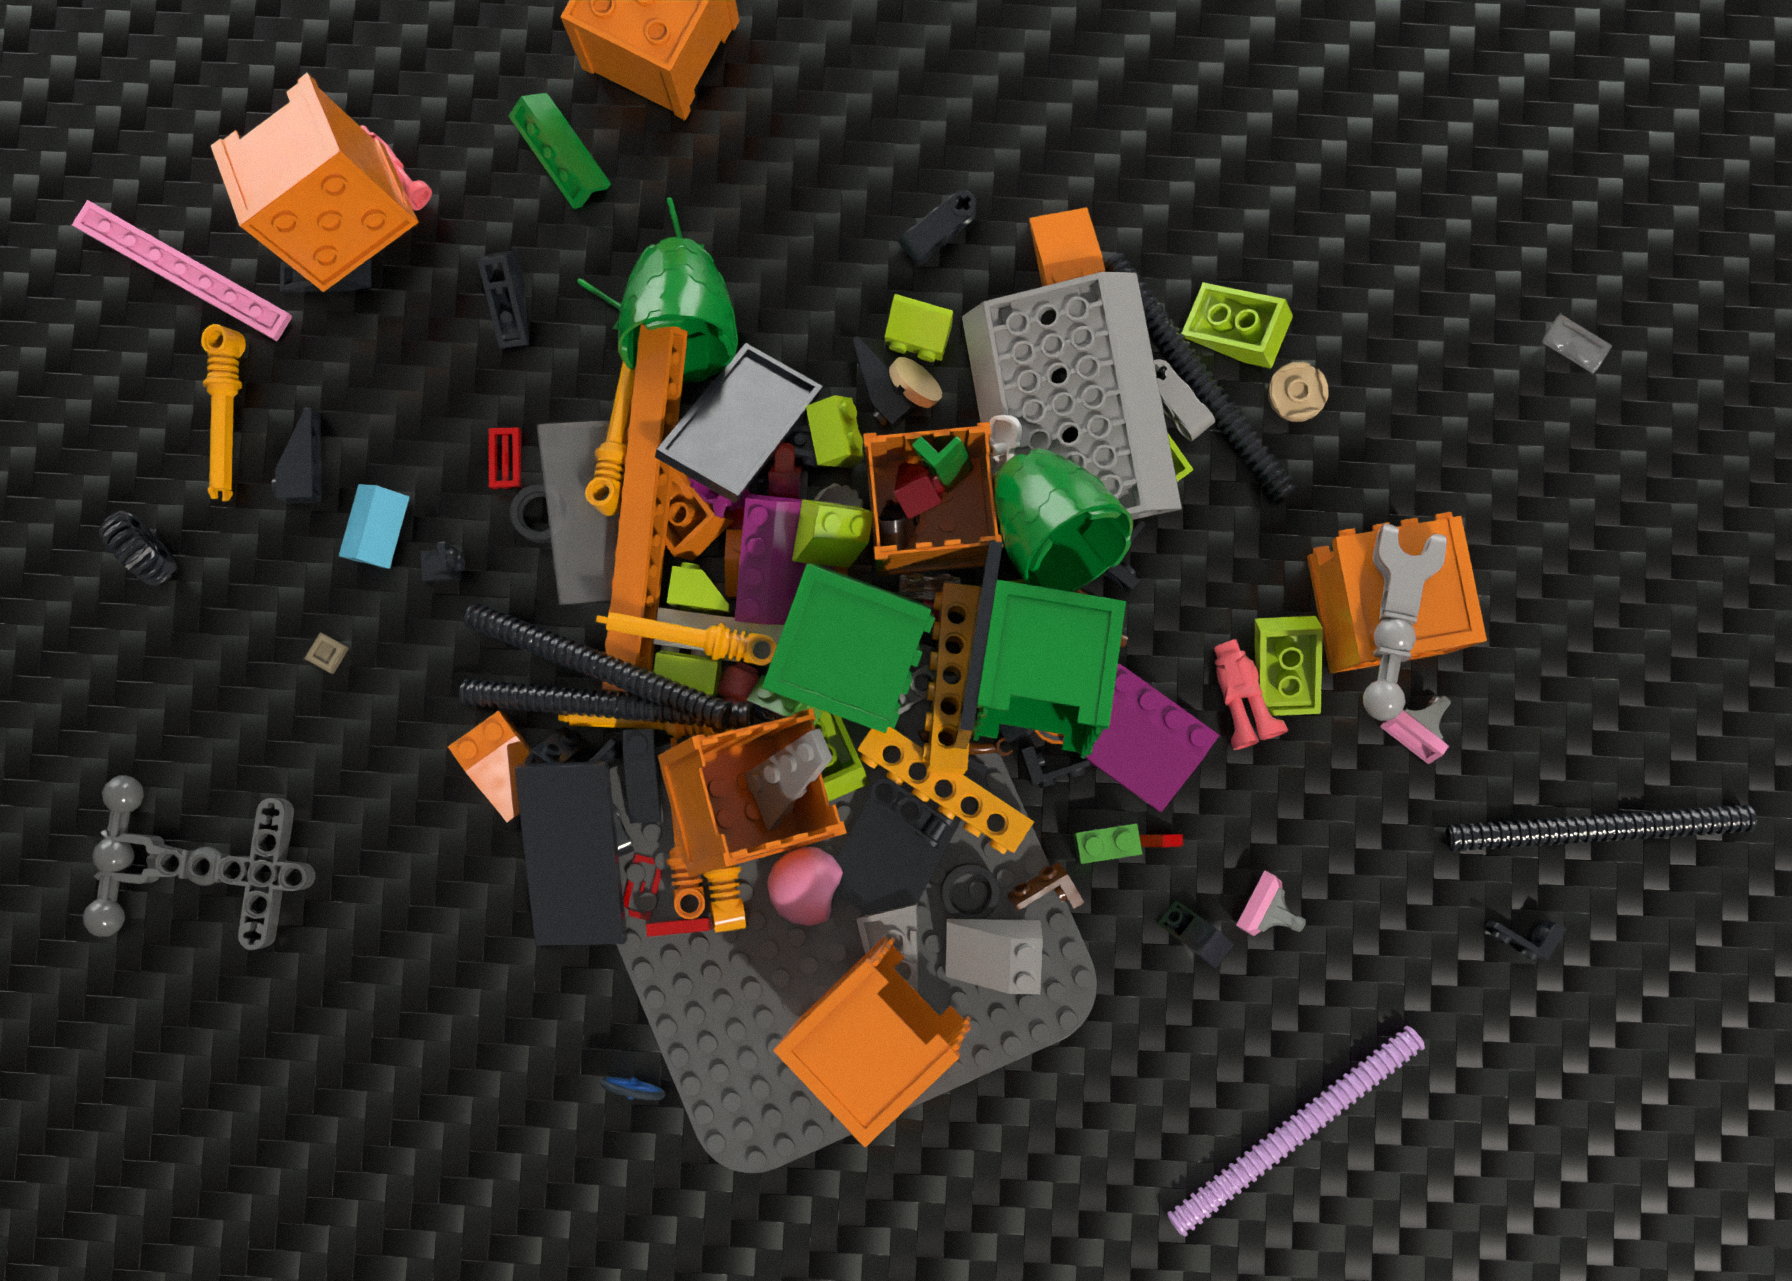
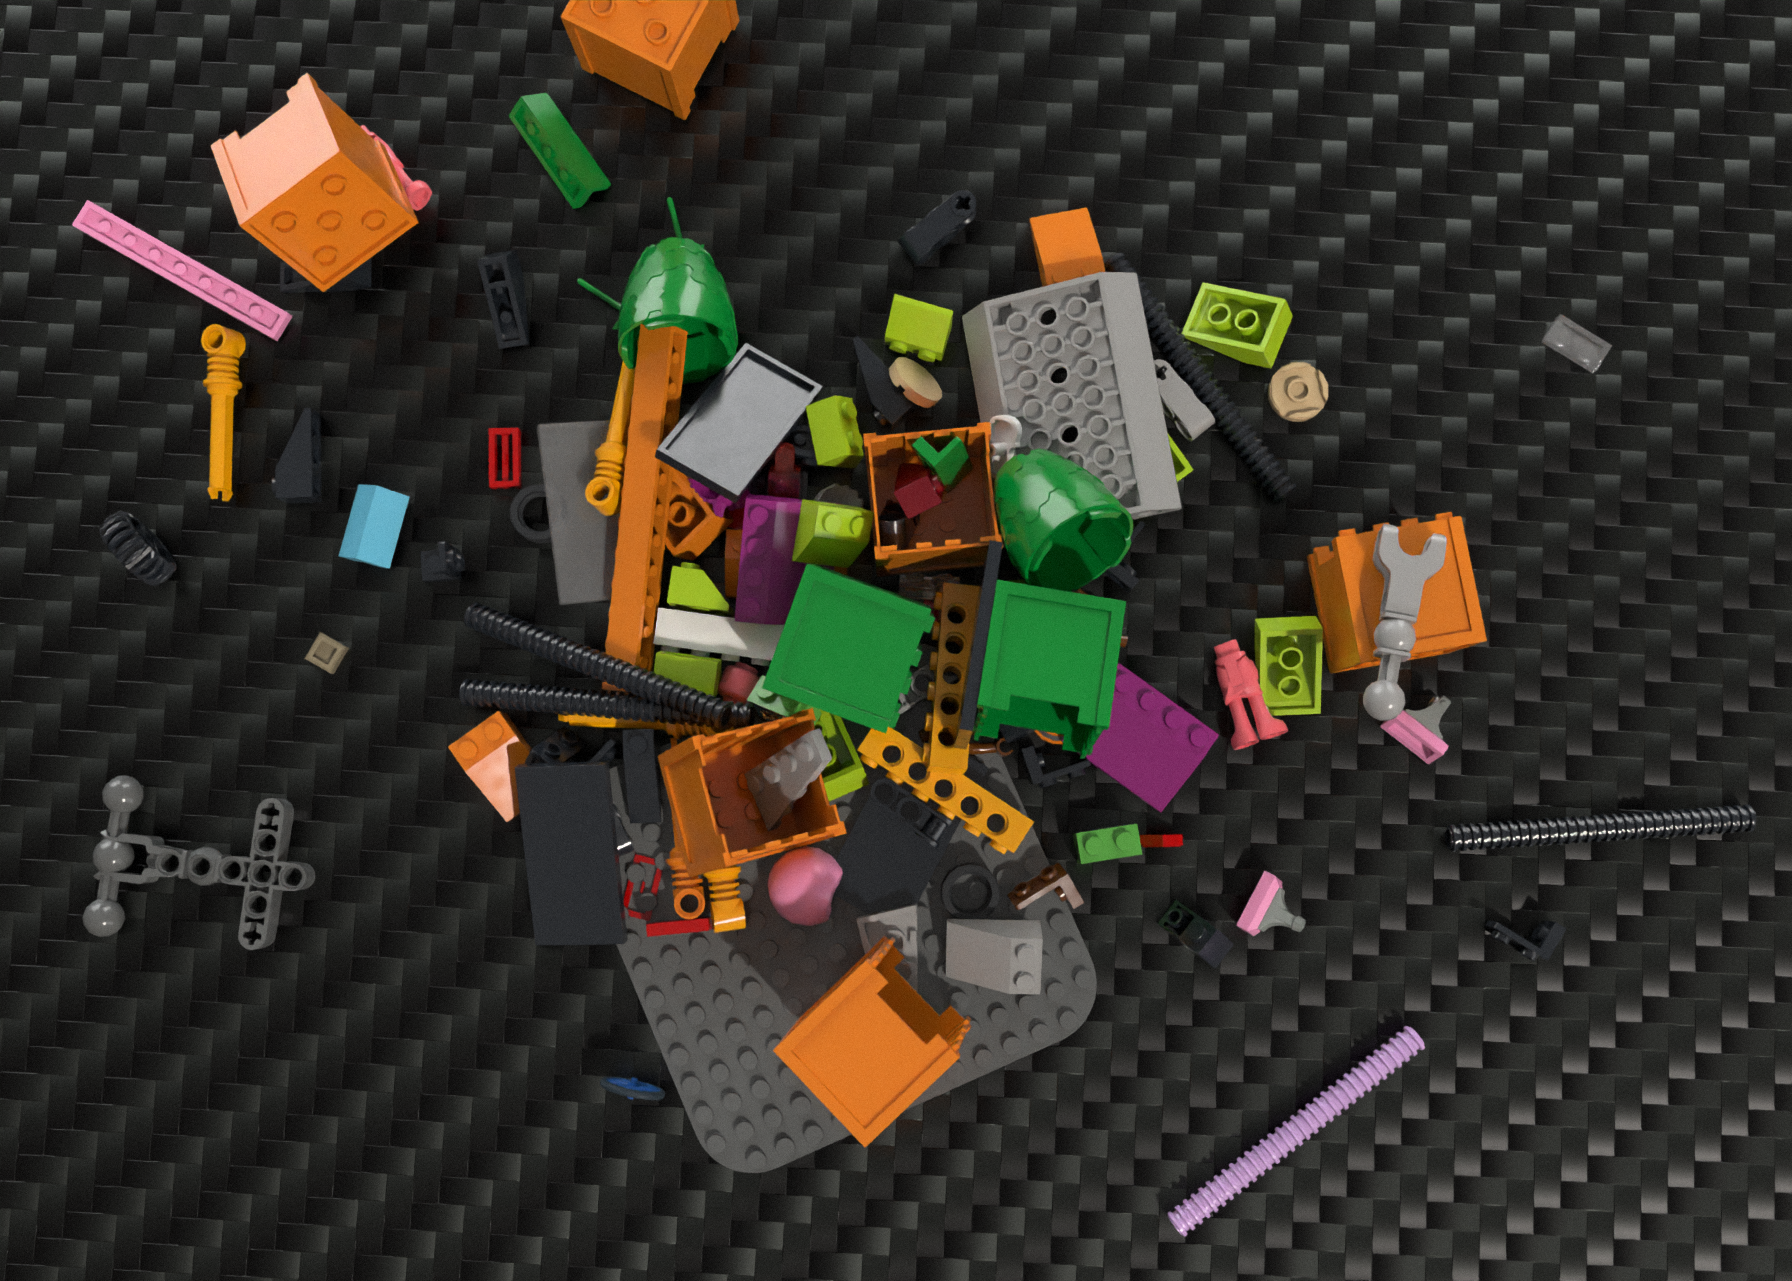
light orange piece [596,612,777,666] -> none

